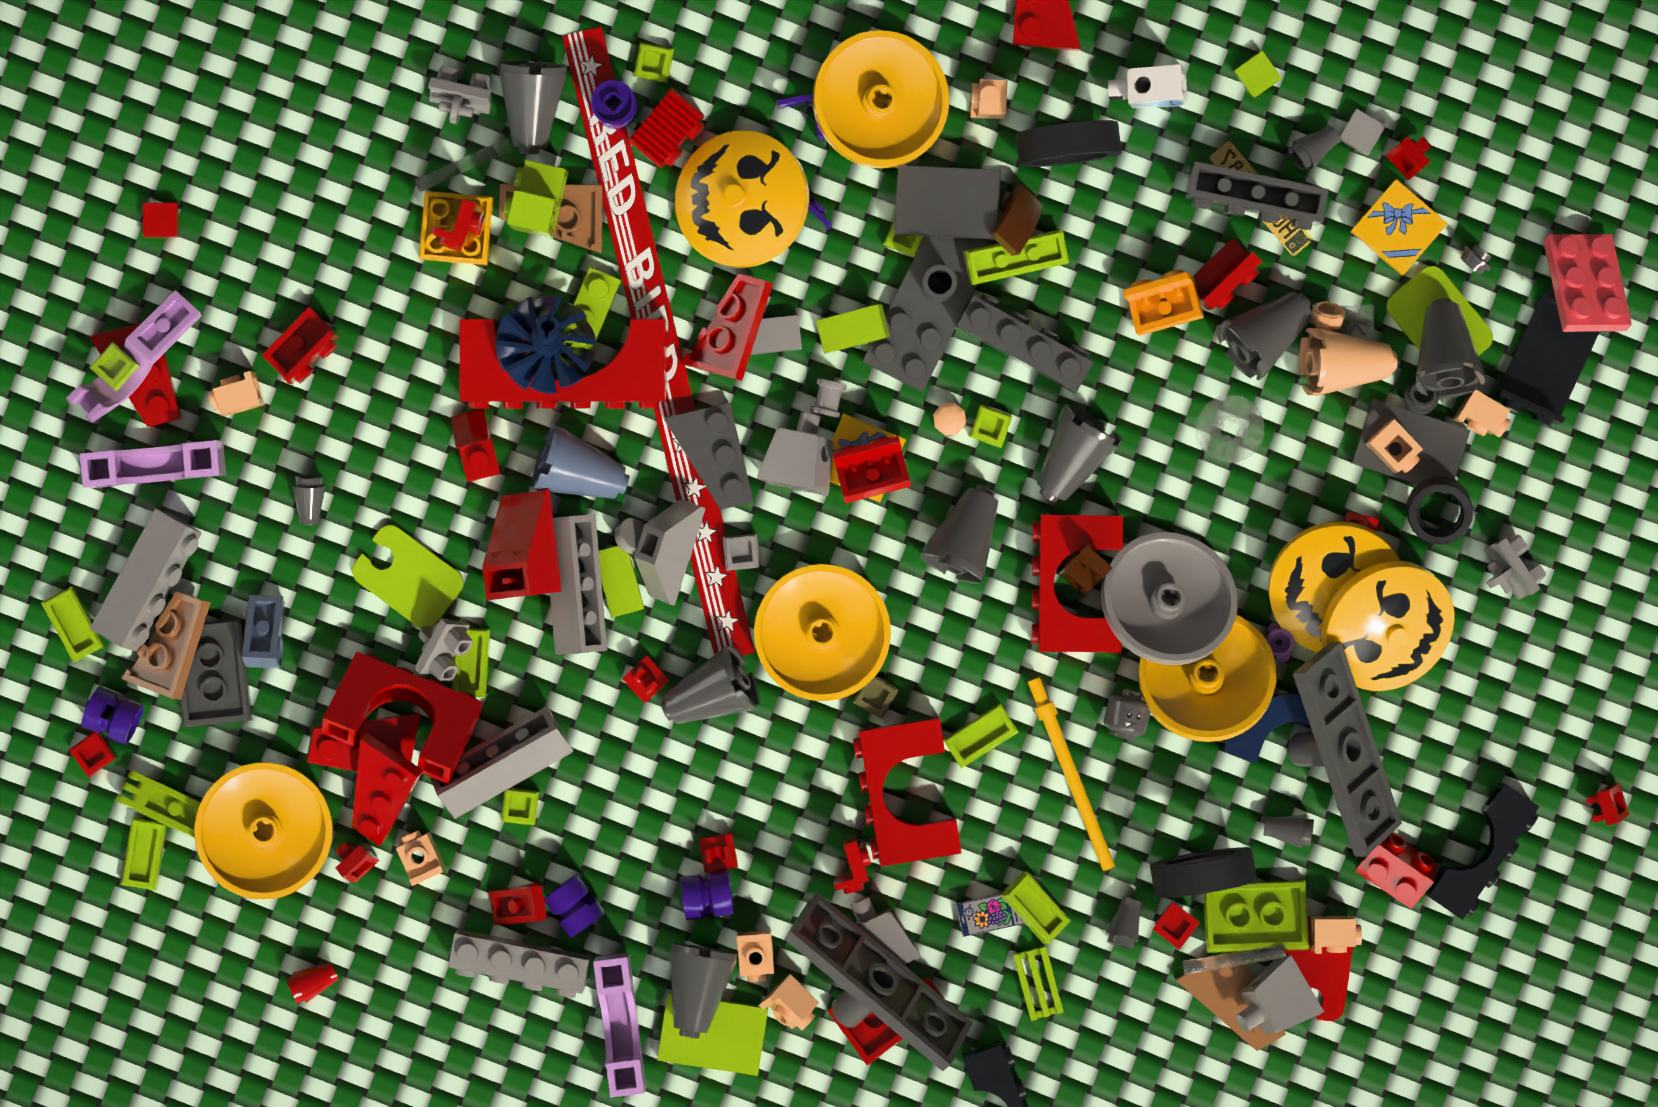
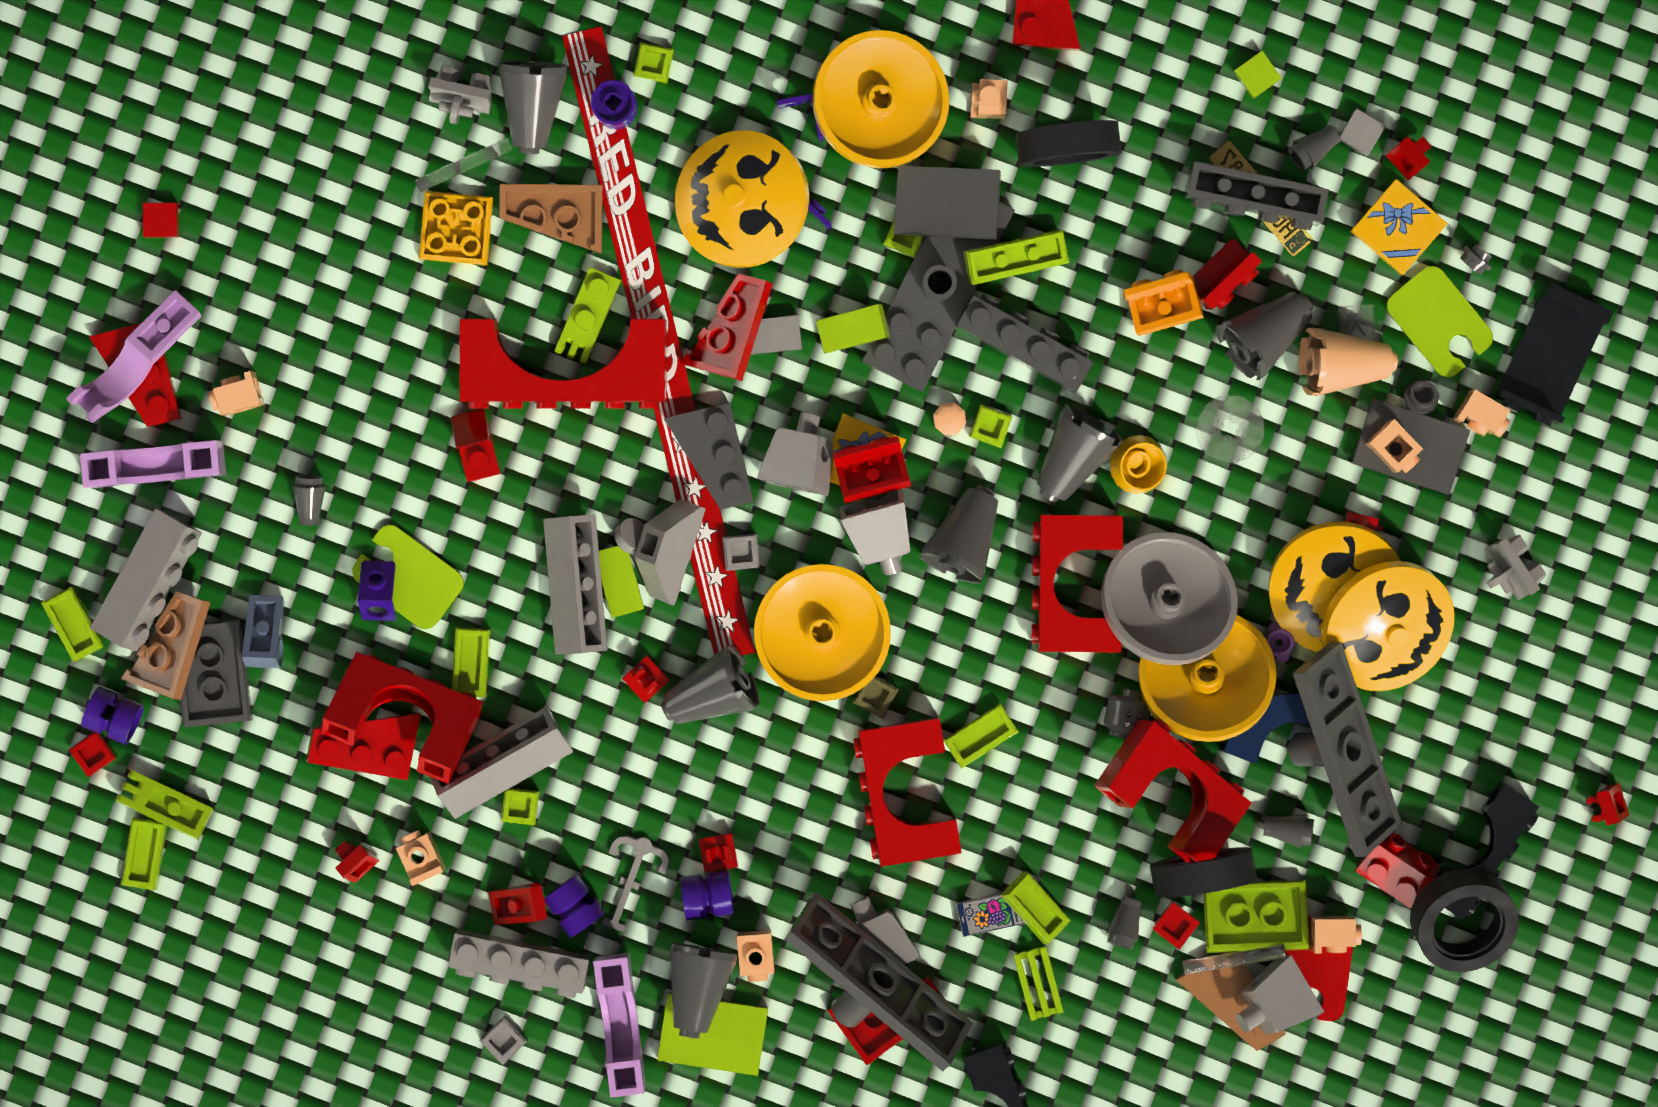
lime tile [89,342,140,391] -> none
yellow dish [194,762,333,900] -> none
red bracket [261,307,340,385] -> none
red cone [286,962,339,1004] -> none
red wing [352,732,423,846] -> none
light grey hips [414,618,473,681] -> none
red bracket [431,199,486,252] -> none
red slope [482,489,562,600] -> none
dark blue piece [496,296,596,394] -> none
lime brick [503,160,568,239] -> none
sand blue cone [531,424,630,499] -> none
red brick [628,88,705,169] -> none
light nougat brick [758,974,820,1031] -> none
light grey bush [810,378,847,418] -> none
red bracket [834,836,871,894] -> none
reddish brown slope [989,183,1043,256] -> none
yellow bar [1028,677,1115,871] -> none
reddish brown slope [1058,545,1112,596] -> none
white torso [1108,64,1188,108] -> none
light nougat tile [1310,301,1345,331] -> none
black tyre [1407,477,1473,545] -> none
dark grey cone [1415,298,1485,398] -> none
coral plate [1544,234,1632,332] -> none
none -> dark purple bracket [358,561,396,621]
none -> light grey tile [479,1016,528,1065]
none -> light grey piece [602,836,669,932]
none -> torso [840,489,910,575]
none -> red arch [1094,719,1252,863]
none -> yellow hat [1110,435,1167,494]
none -> black tyre [1410,869,1519,972]

